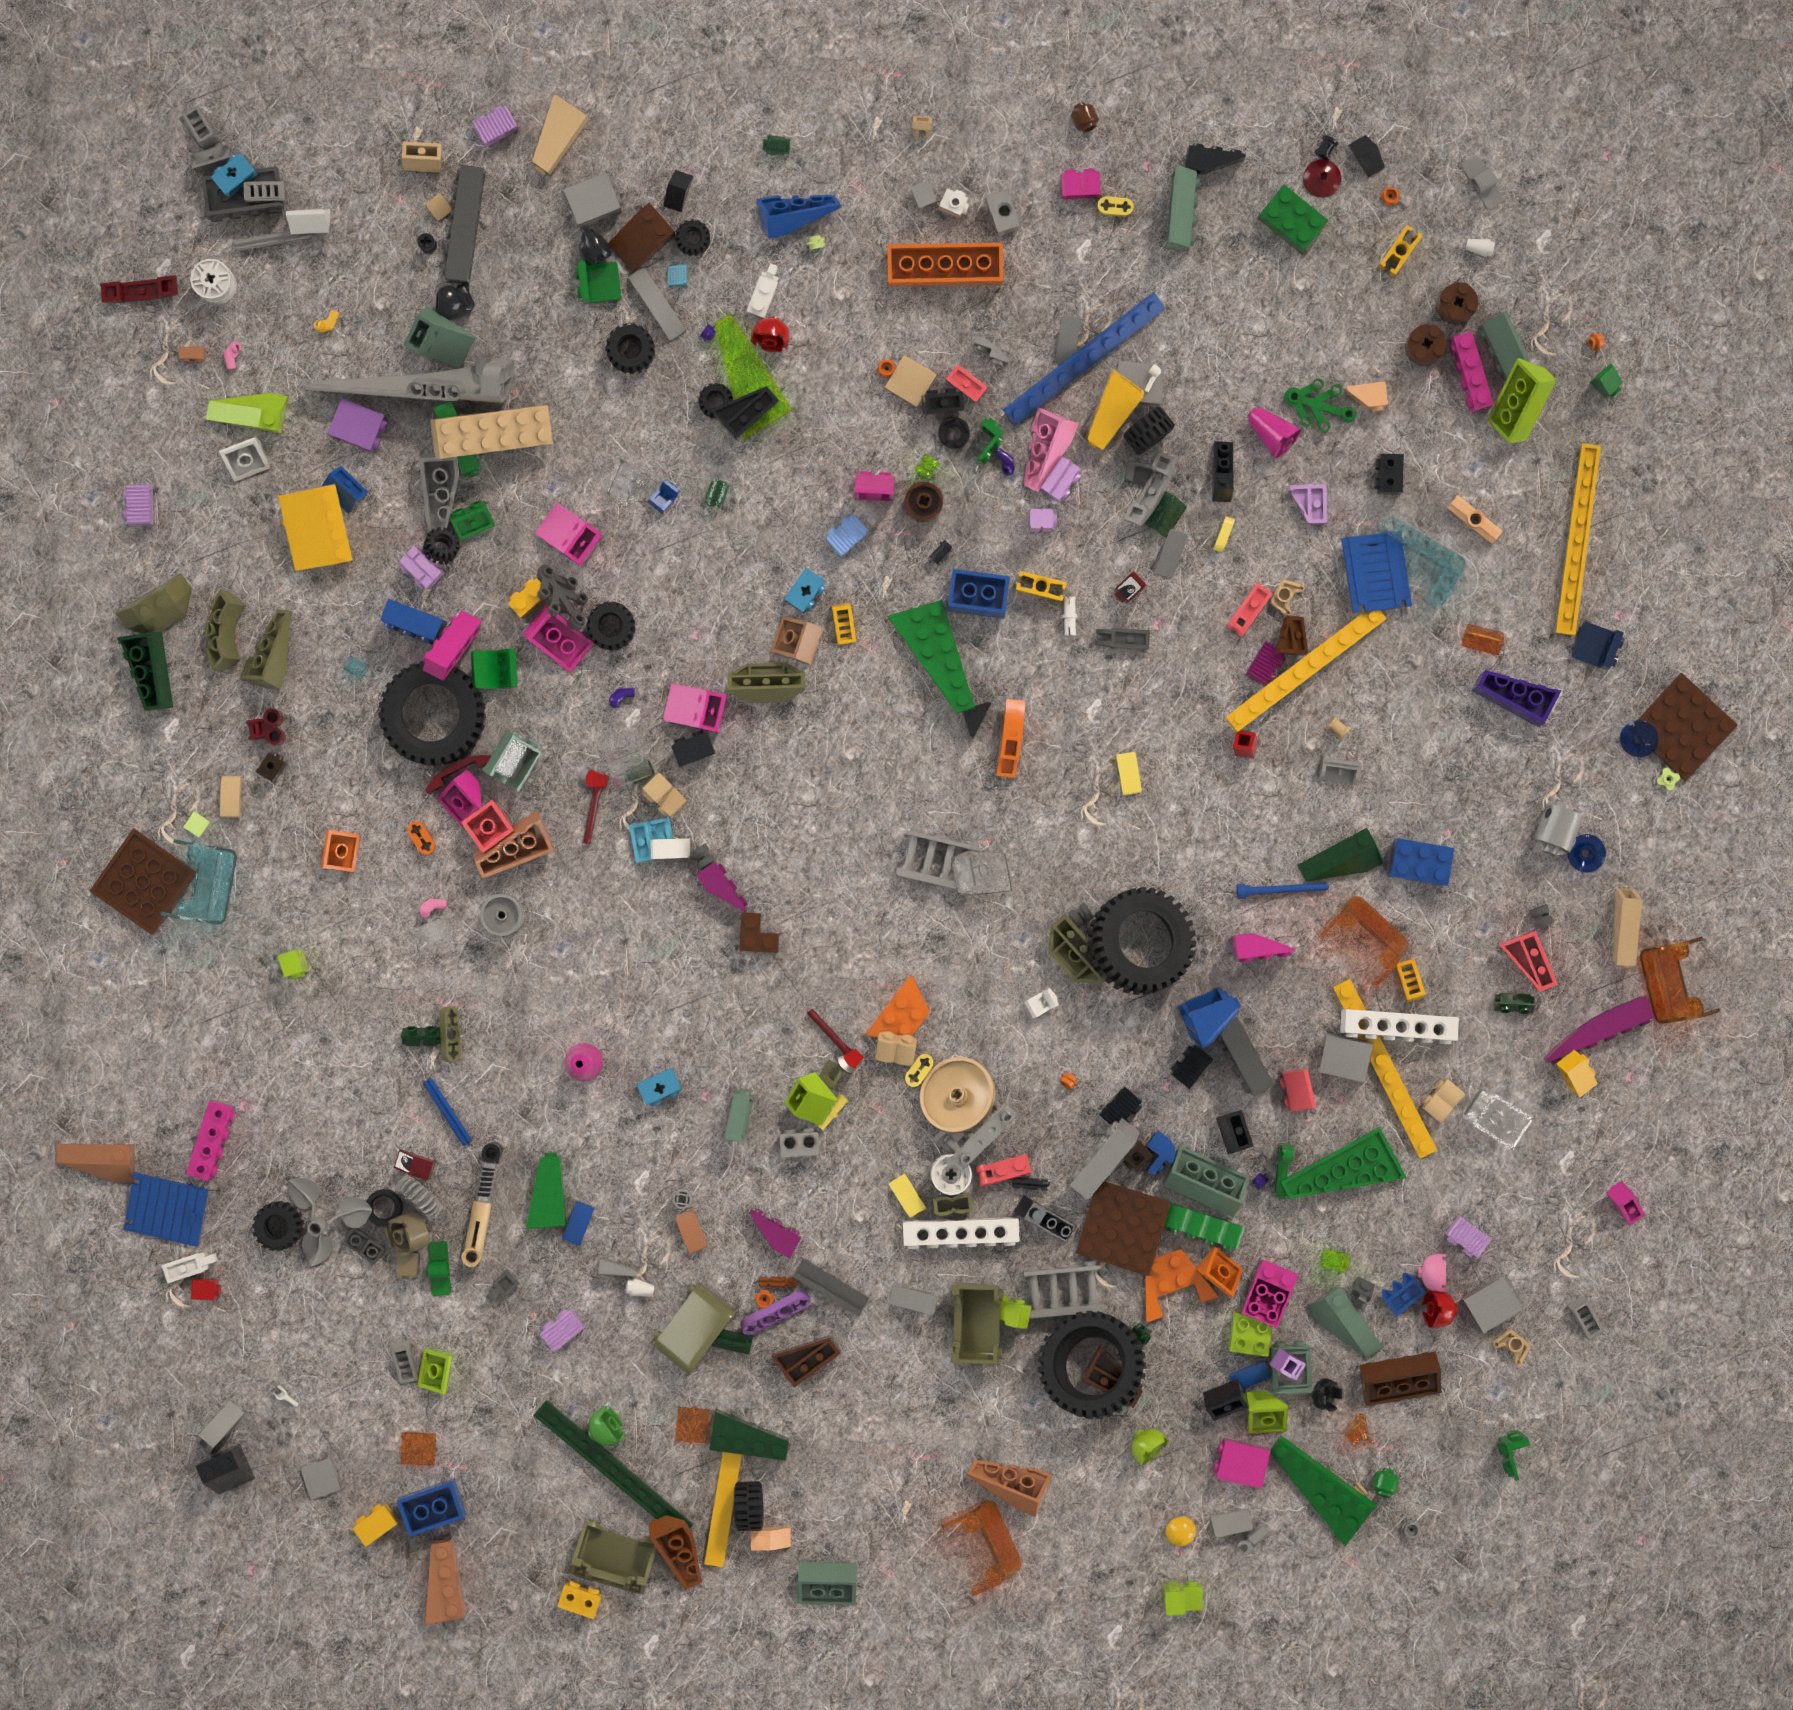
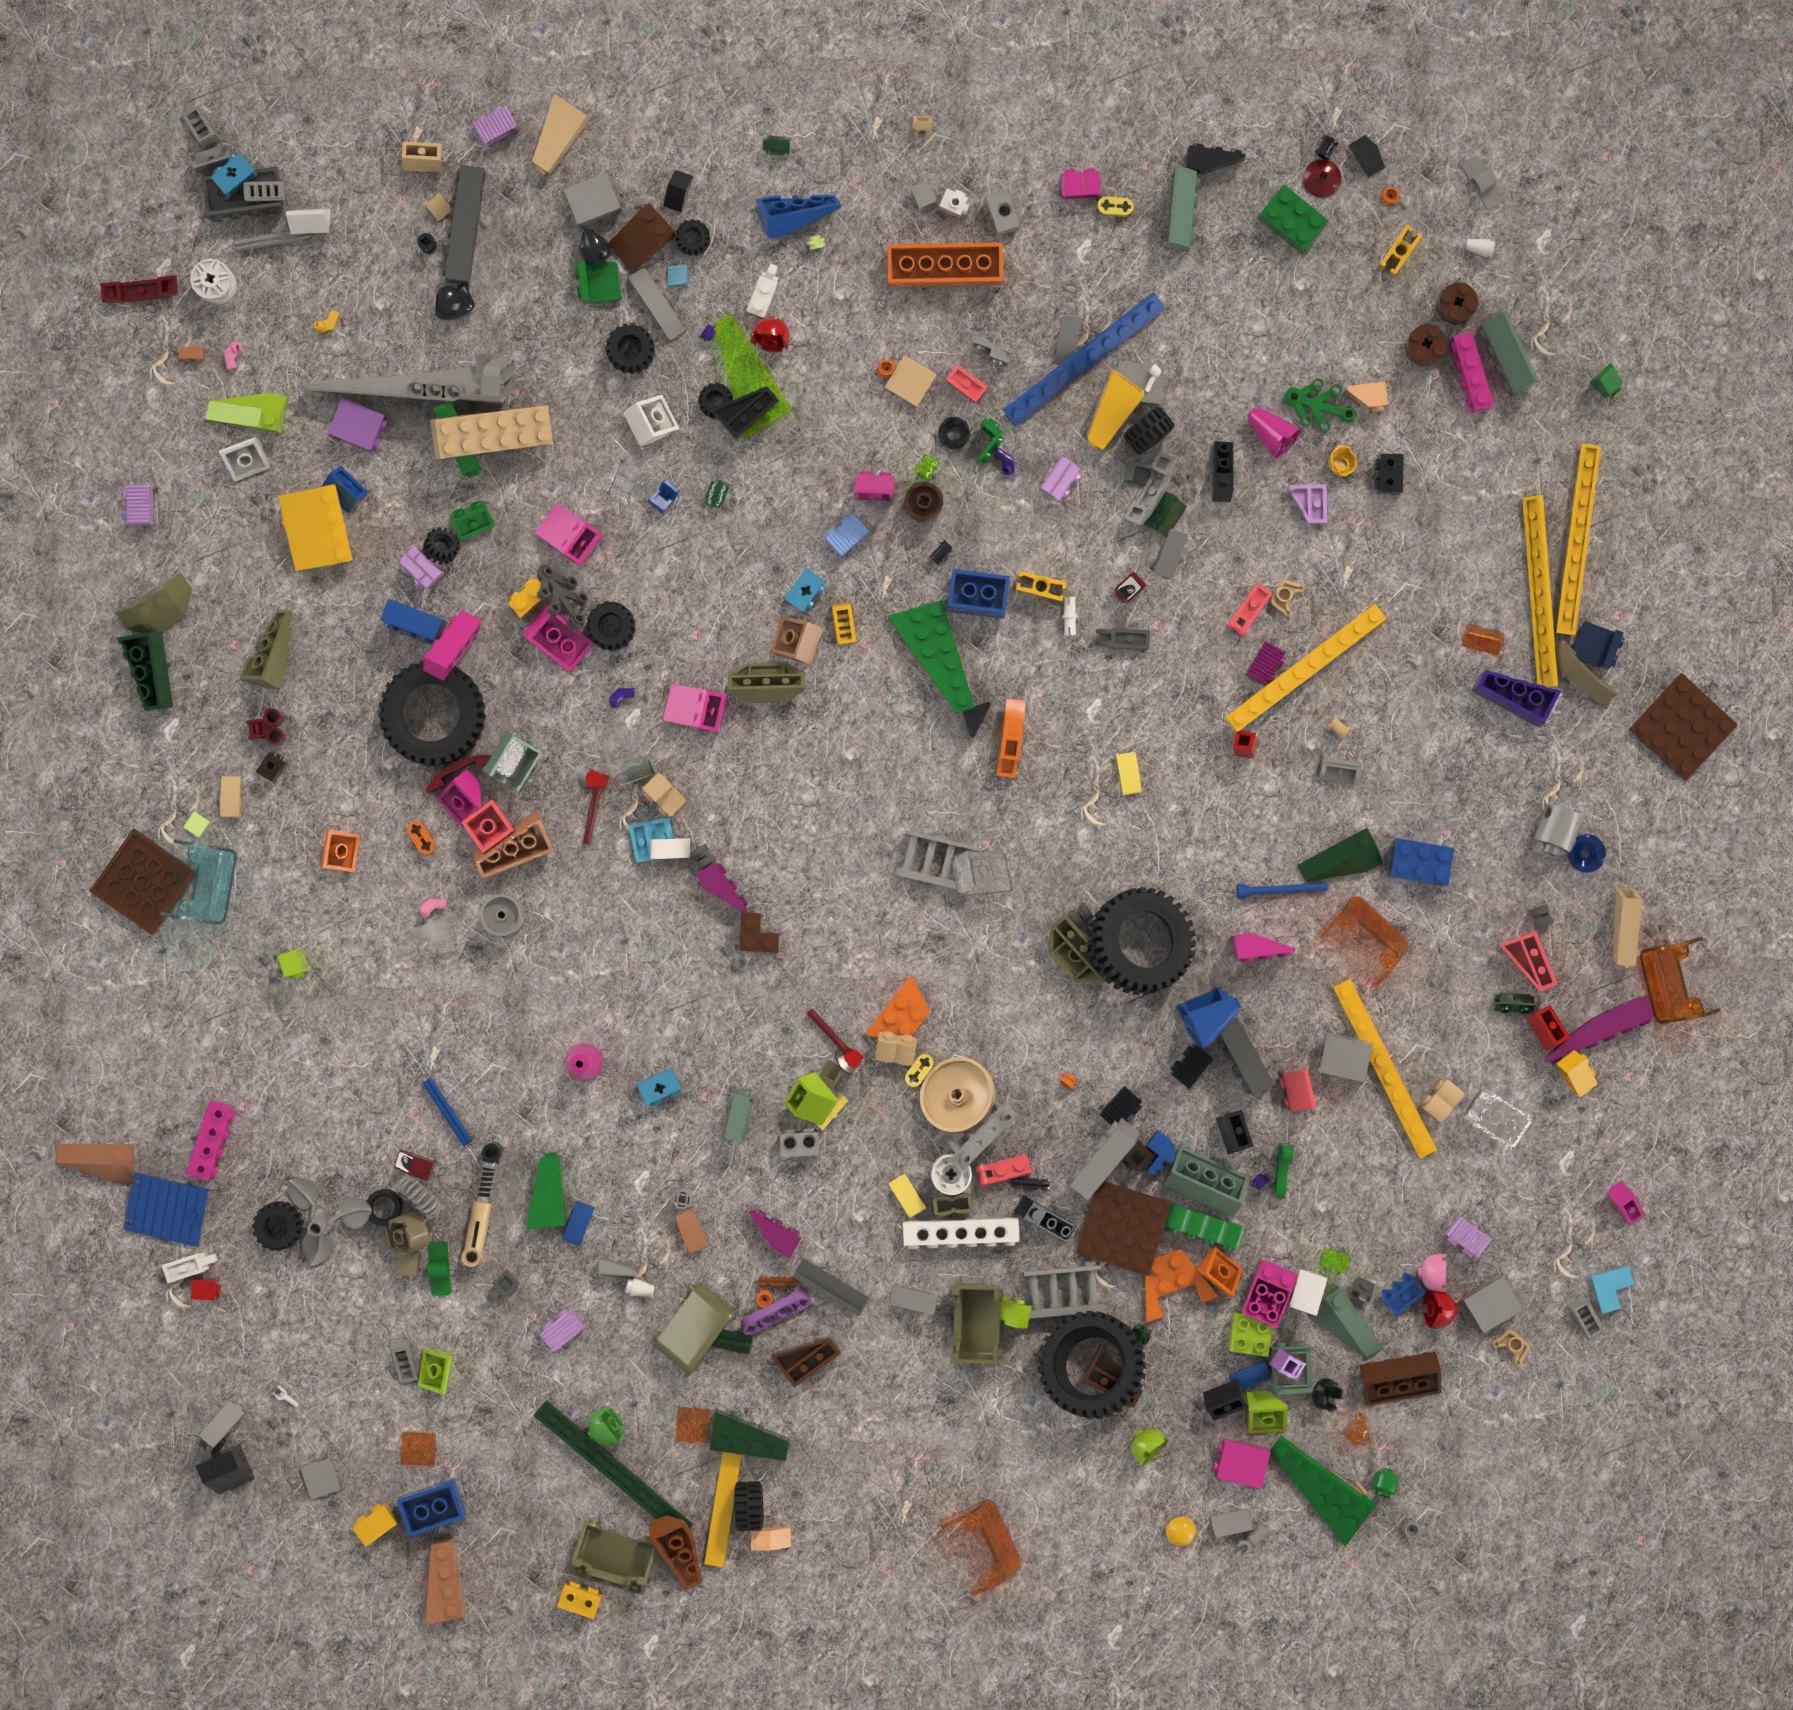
olive brick [205,589,246,671] -> none
dark grey slope [342,1228,385,1264] -> none
clear light blue piece [344,656,369,679] -> none
dark green hinge [401,1026,441,1046] -> none
sand green slope [404,307,476,368] -> none
light grey wedge [419,453,459,533] -> none
olive beam [439,1006,461,1062] -> none
green bracket [471,648,517,689] -> none
black brick [671,730,716,767] -> none
sand green slope [798,1561,857,1605] -> none
black brick [921,388,964,415] -> none
nougat wedge [967,1460,1052,1517] -> none
bright pink wedge [1023,407,1079,492] -> none
white bracket [1025,988,1059,1019] -> none
lavender brick [1029,509,1057,532] -> none
reddish brown head [1071,102,1099,133] -> none
lime brick [1162,1581,1203,1615] -> none
light yellow beam [1213,516,1235,553] -> none
reddish brown wing [1275,616,1309,656] -> none
green wing [1279,1127,1407,1199] -> none
white brick [1340,1009,1459,1044] -> none
blue door [1341,531,1412,613] -> none
clear light blue beam [1379,517,1466,607] -> none
yellow slope [1395,959,1426,1003] -> none
light nougat piece [1447,495,1502,544] -> none
lime slope [1487,358,1557,444] -> none
green bracket [1497,1430,1530,1481] -> none
orange plate [1588,333,1605,351] -> none
clear blue dish [1620,720,1659,757] -> none
yellowish green plate [1657,768,1680,790] -> none
none -> white slope [623,395,679,446]
none -> white slope [1289,1269,1328,1316]
none -> yellow hair [1328,445,1357,477]
none -> yellow plate [1522,495,1558,688]
none -> red brick [1526,1005,1570,1051]
none -> dark tan slope [1555,640,1618,706]
none -> medium azure tile [1591,1266,1634,1314]

